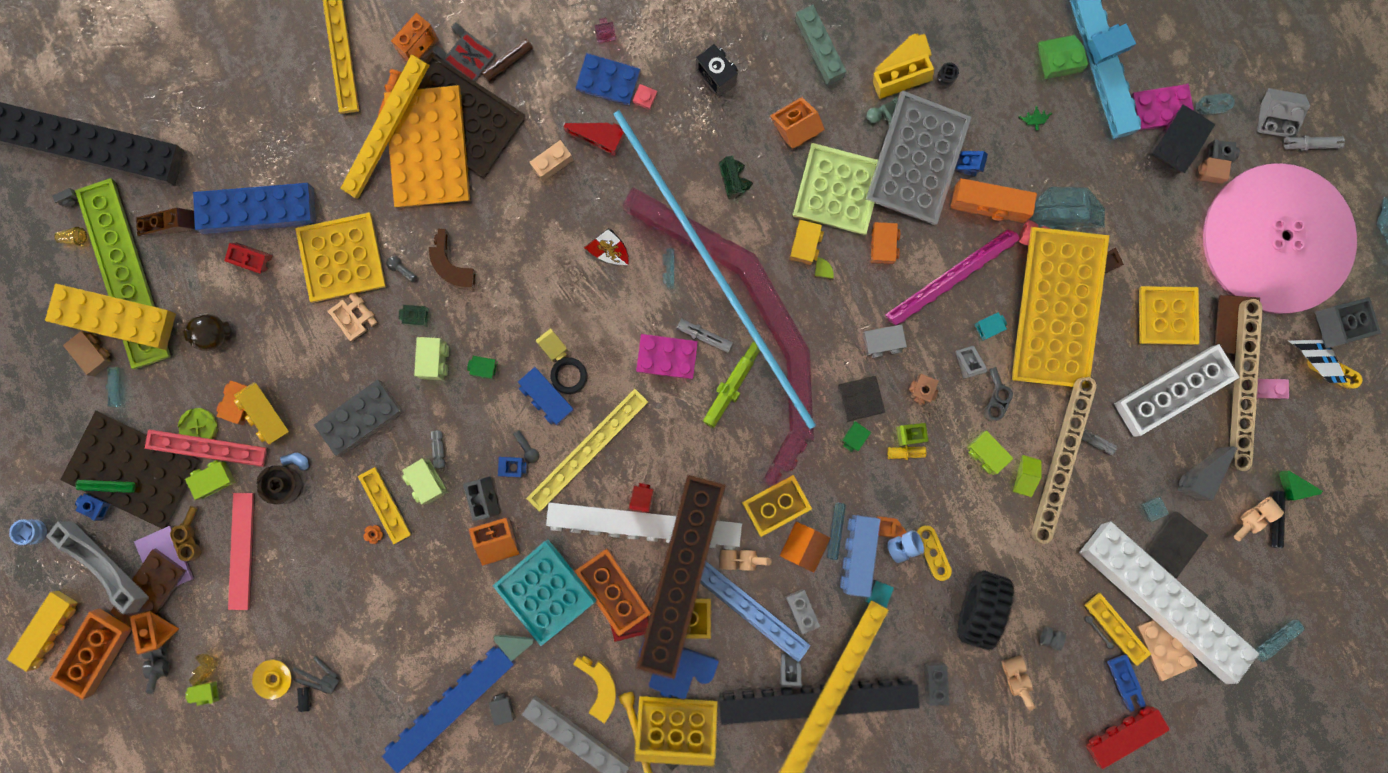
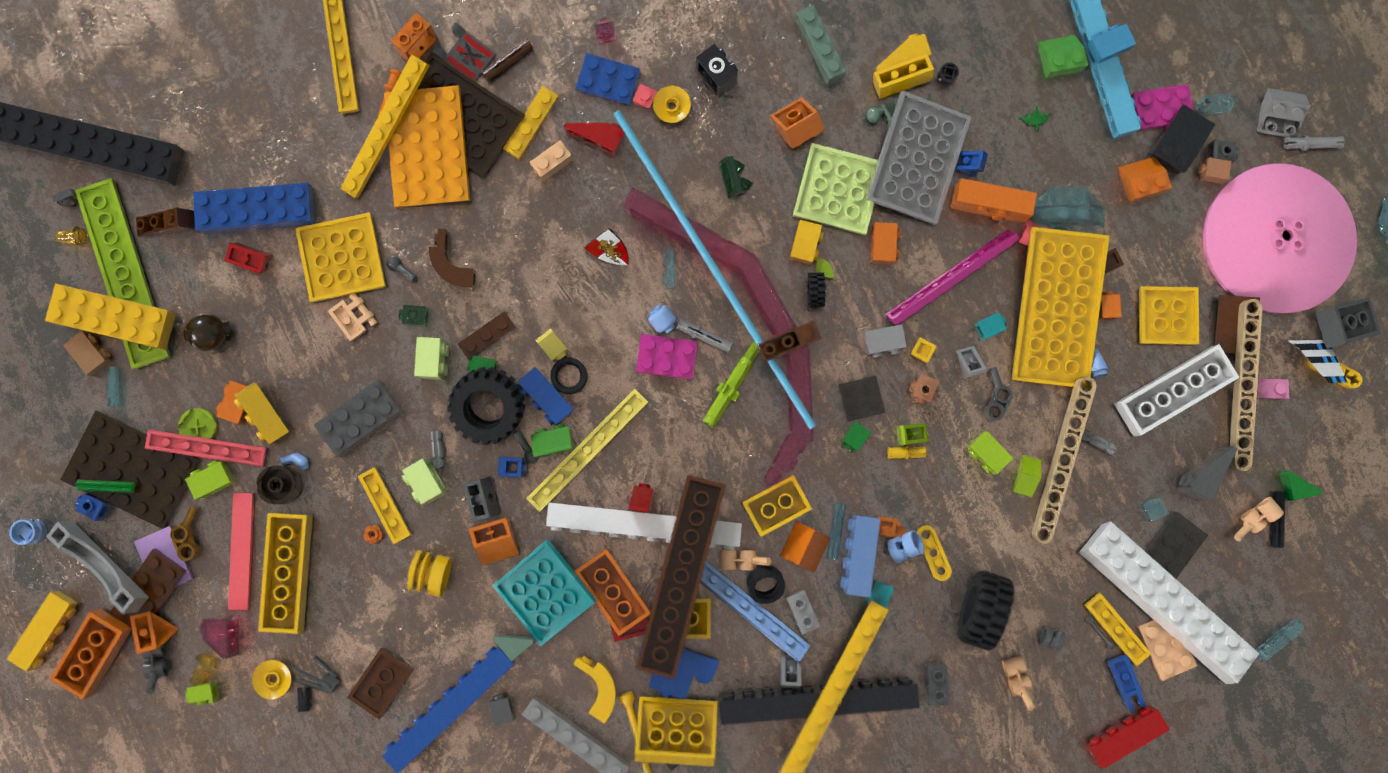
none -> clear pink slope [200,616,239,659]
none -> yellow brick [258,513,313,634]
none -> reddish brown plate [347,648,414,719]
none -> yellow wheel [407,550,452,597]
none -> black tyre [447,367,525,445]
none -> reddish brown plate [458,311,516,360]
none -> yellow plate [503,85,559,160]
none -> bright green slope [531,424,575,458]
none -> light blue head [648,304,676,333]
none -> yellow dish [653,86,691,123]
none -> black tyre [747,565,785,604]
none -> reddish brown slope [758,321,822,362]
none -> black tyre [807,272,826,307]
none -> yellow plate [910,337,937,363]
none -> light blue cone [1091,349,1109,378]
none -> orange brick [1098,291,1122,320]
none -> orange slope [1118,157,1172,203]

